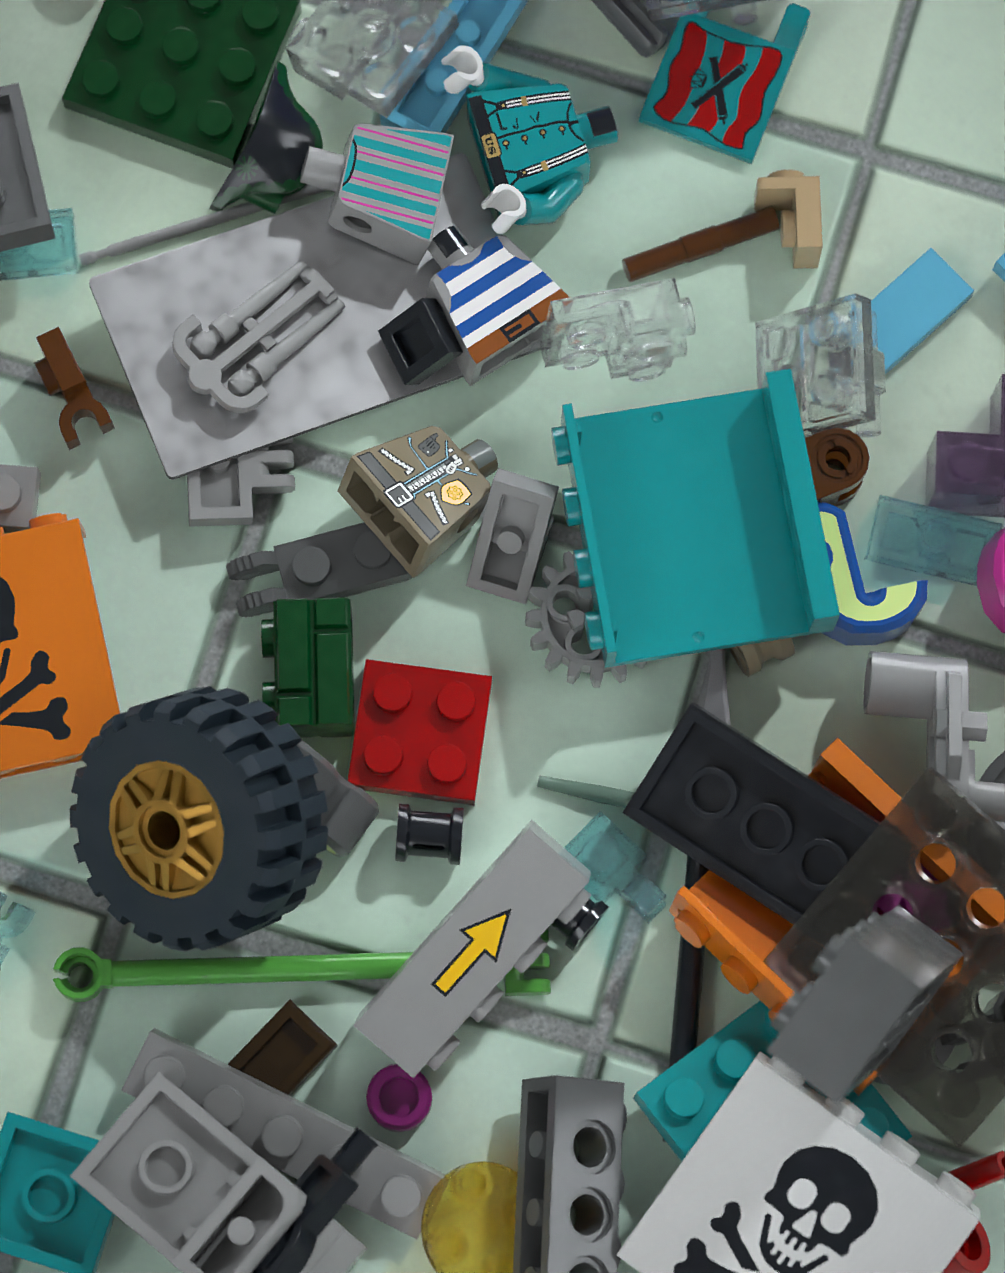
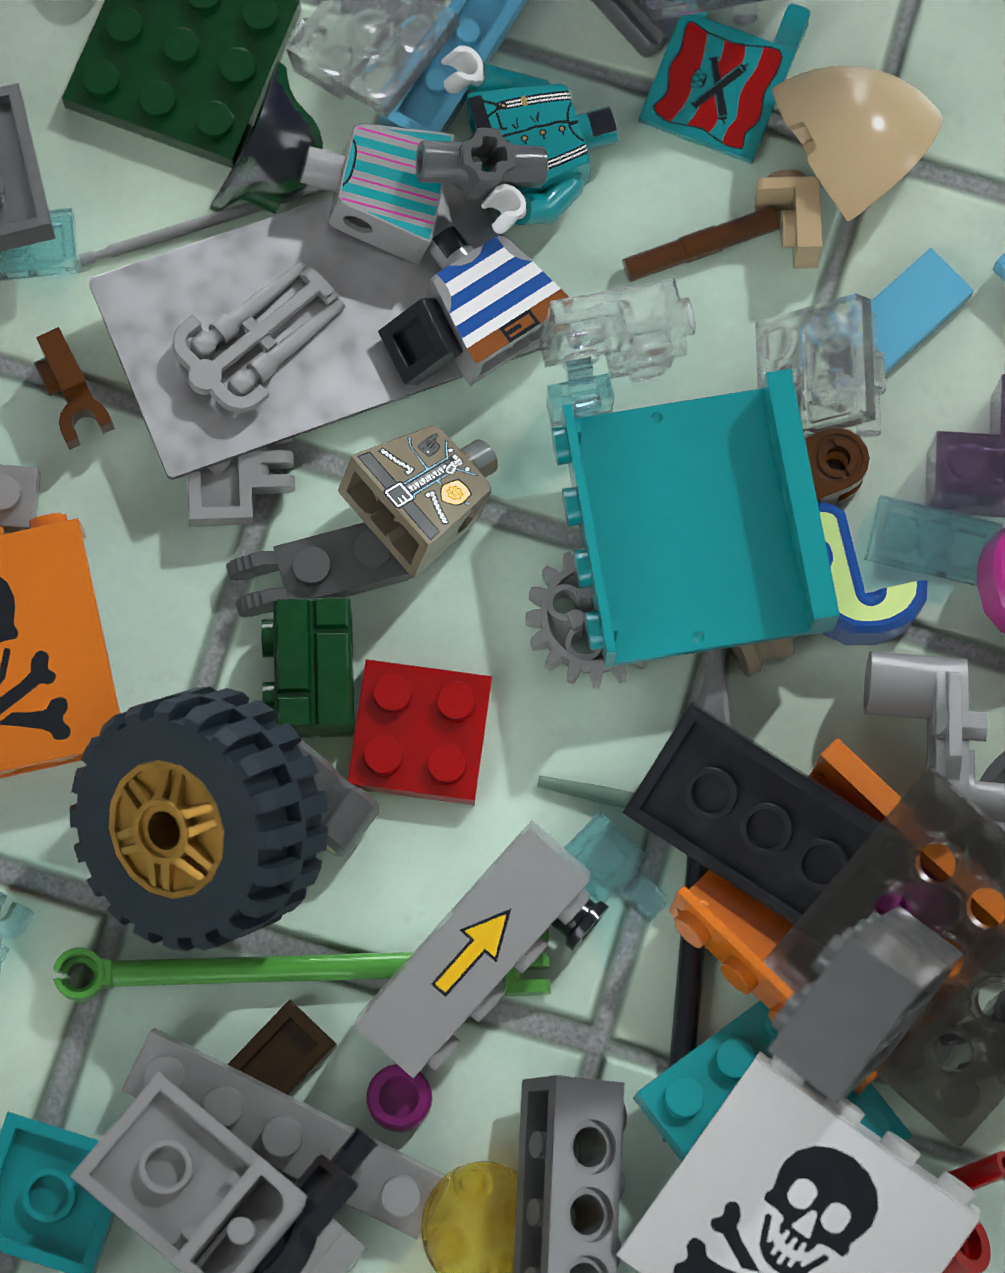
black bush [395,804,464,865] -> none
light grey slope [466,468,559,604] -> none
none -> dark grey axle [416,128,548,200]
none -> clear light blue plate [546,357,614,428]
none -> tan brick [772,66,943,222]

